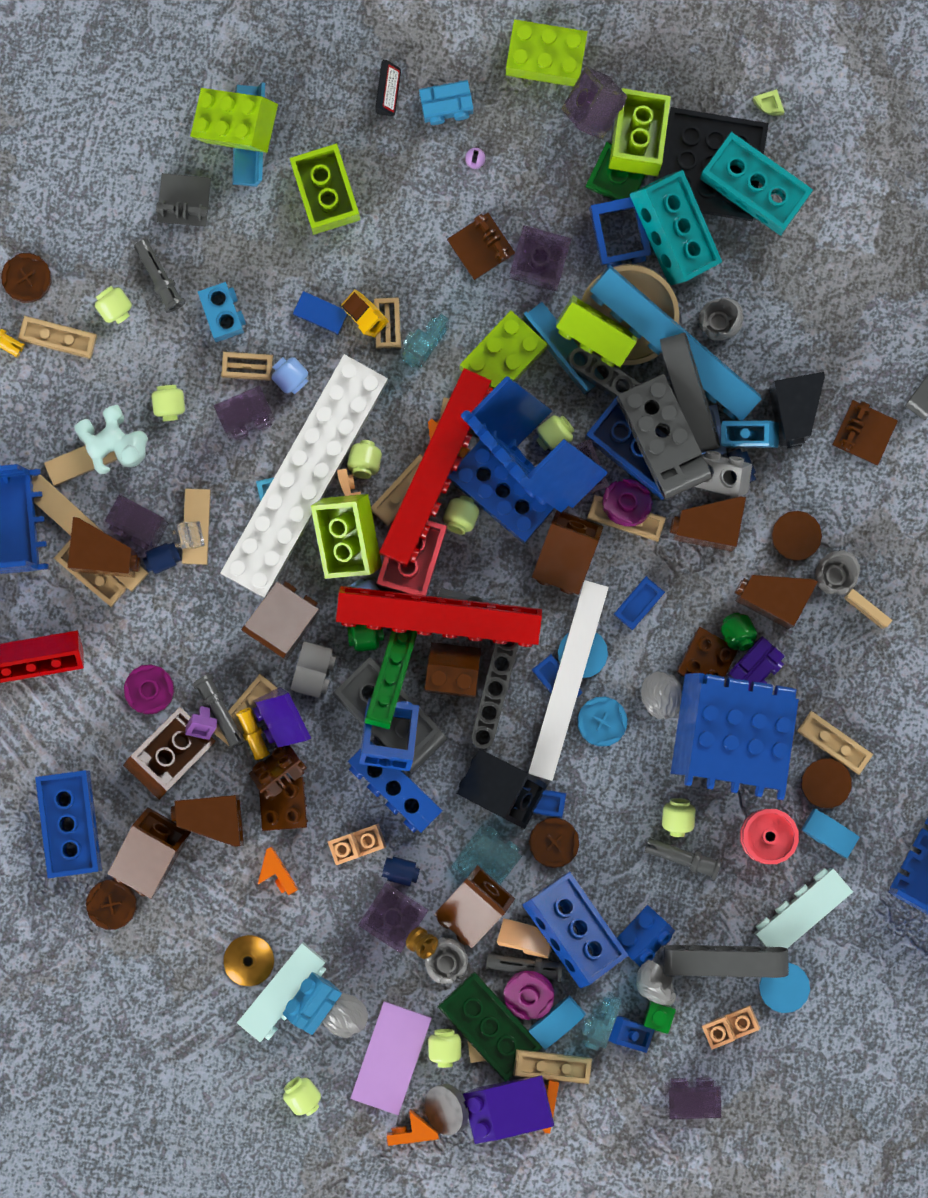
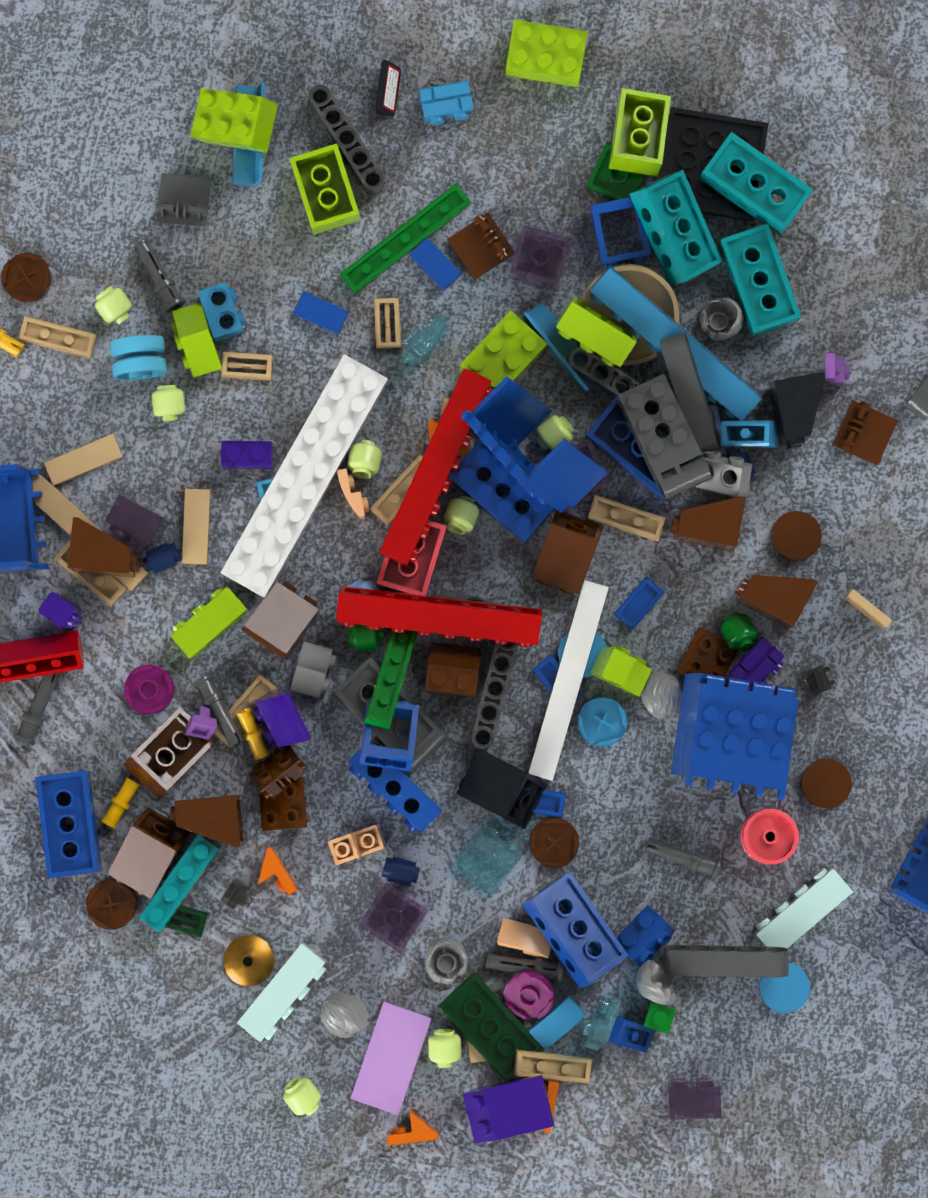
light aqua animal [74,405,148,474] -> none
clear tile [173,521,205,549] -> none
clear purple brick [213,385,275,441] -> none
light blue head [272,357,308,394] -> none
dark azure brick [283,972,342,1035] -> none
lime brick [311,494,382,579] -> none
yellow leg [341,289,389,338] -> none
pearl gold wheel [406,927,438,959] -> none
flat silver tile [424,1084,469,1135] -> none
slope [434,865,515,948] -> none
lavender hinge [465,148,485,169] -> none
clear purple brick [561,66,628,140] -> none
magenta tile [602,479,653,527] -> none
yellowish green head [662,798,696,837] -> none
light nougat slope [702,1005,760,1050] -> none
yellowish green tile [753,89,785,116] -> none
tan tile [796,711,873,775] -> none
dark azure slope [801,808,860,858] -> none
light grey hair [815,550,860,595] -> none
none -> dark grey pin [13,673,60,746]
none -> dark purple brick [38,592,83,631]
none -> yellow pin [101,777,140,829]
none -> medium azure wheel [109,335,168,381]
none -> teal brick [139,834,220,933]
none -> dark green tile [166,905,208,937]
none -> lime brick [170,586,249,660]
none -> lime brick [171,302,222,377]
none -> dark purple brick [221,441,274,470]
none -> clear smoke tile [221,878,253,909]
none -> dark grey beam [309,84,385,195]
none -> green tile [339,183,472,295]
none -> blue tile [409,238,461,292]
none -> lime brick [590,645,652,697]
none -> teal brick [718,223,801,338]
none -> clear smoke tile [801,665,835,696]
none -> medium lavender slope [825,353,850,386]

